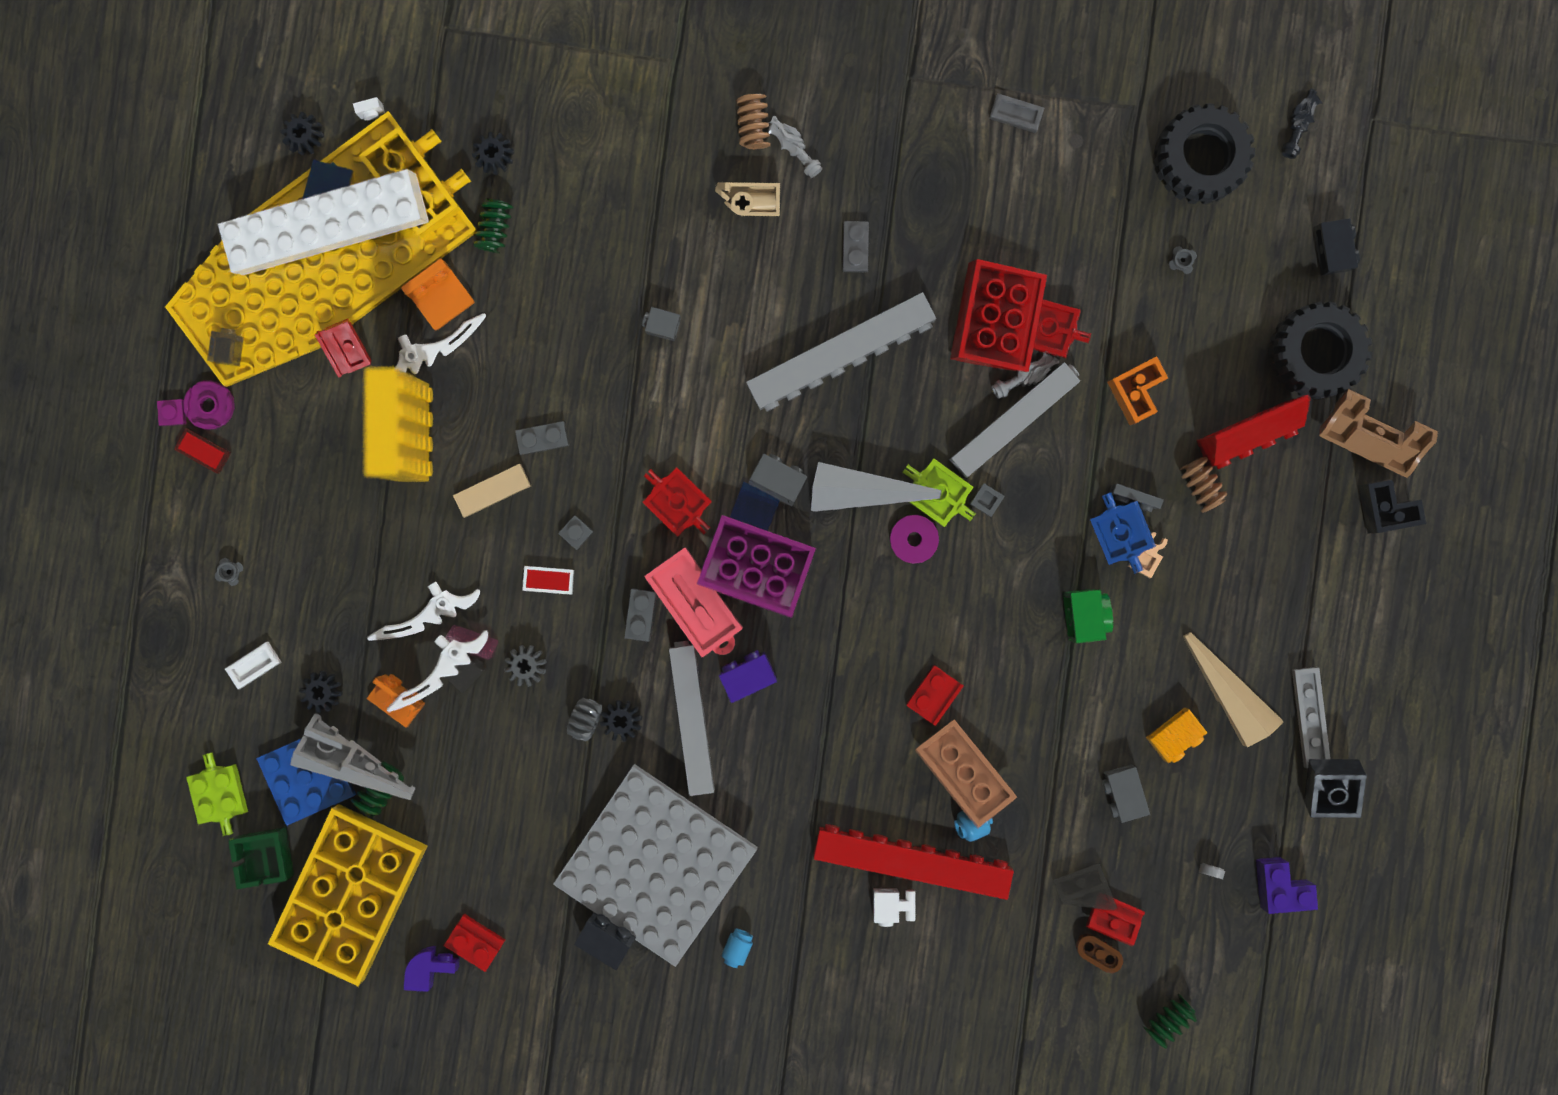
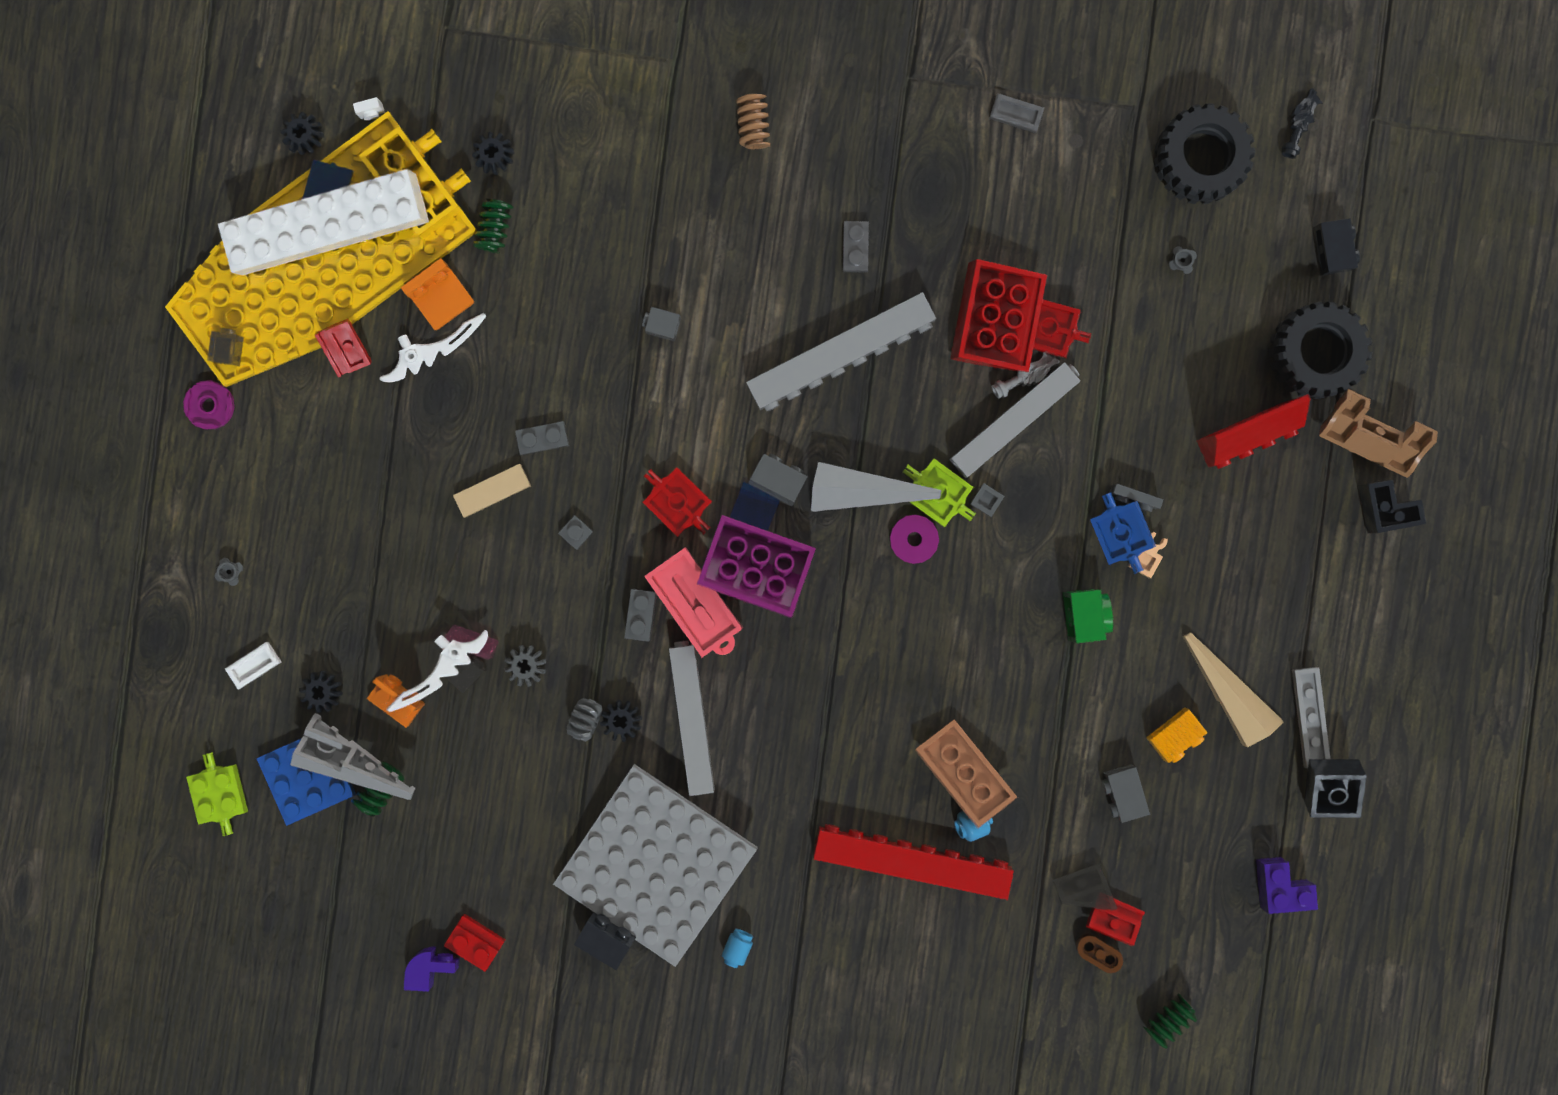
magenta plate [157,399,187,426] -> none
red tile [174,428,231,474] -> none
dark green piece [228,827,294,889] -> none
yellow brick [268,804,428,986] -> none
yellow brick [365,368,433,482] -> none
white piece [367,582,480,640] -> none
red tile [522,566,574,594] -> none
tan piece [715,182,780,216] -> none
dark purple brick [719,650,777,703] -> none
light grey piece [768,116,822,178] -> none
white brick [873,888,915,927] -> none
red plate [906,665,963,726] -> none
orange brick [1107,356,1168,425] -> none
medium nougat piece [1179,457,1228,513] -> none
light grey tile [1199,863,1225,879] -> none

